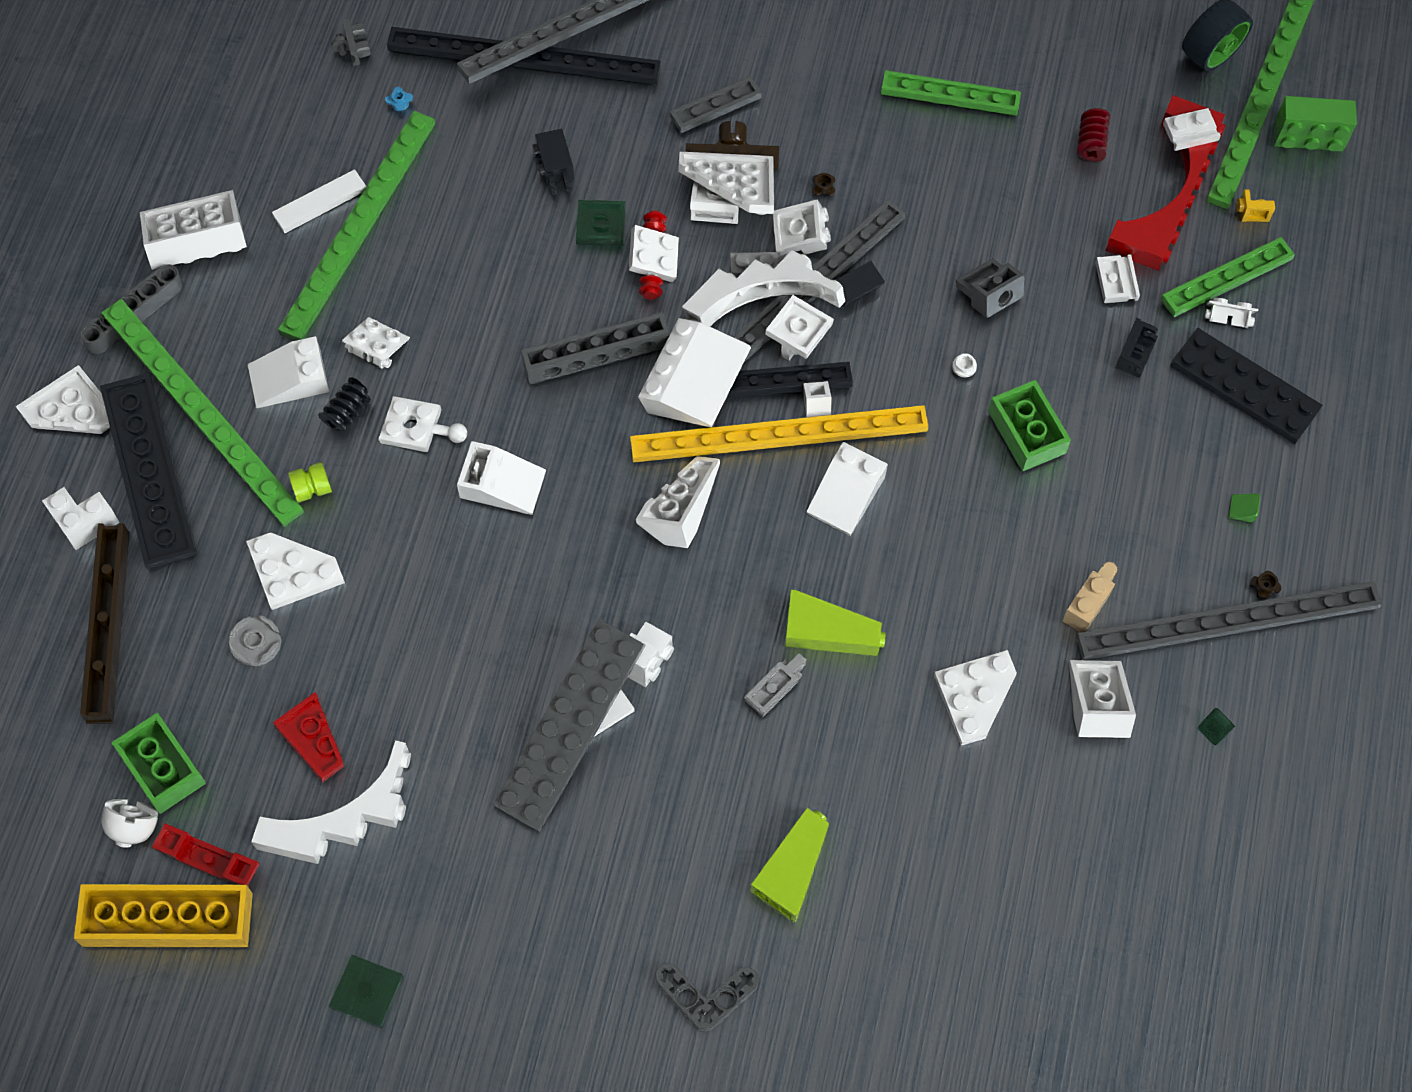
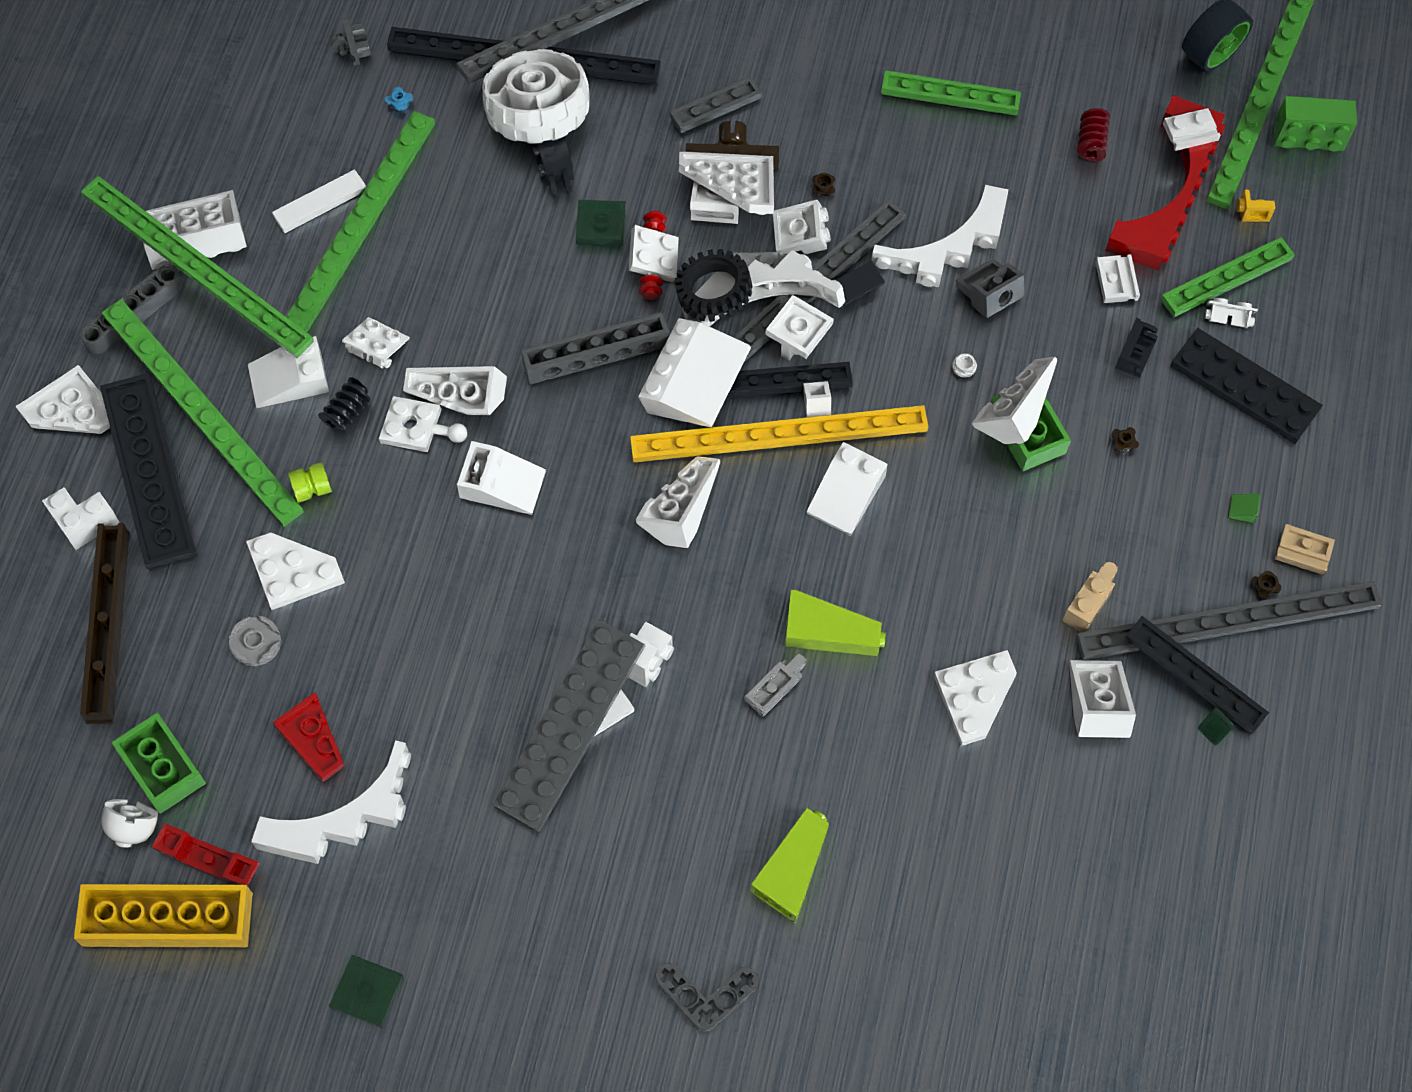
none -> bright green plate [81,176,314,358]
none -> white wedge [403,366,507,415]
none -> white wheel [482,49,590,143]
none -> black tyre [675,249,753,322]
none -> white arch [872,185,1009,287]
none -> white wedge [972,356,1057,444]
none -> dark brown plate [1111,427,1139,452]
none -> black plate [1125,616,1269,734]
none -> tan plate [1275,524,1335,575]

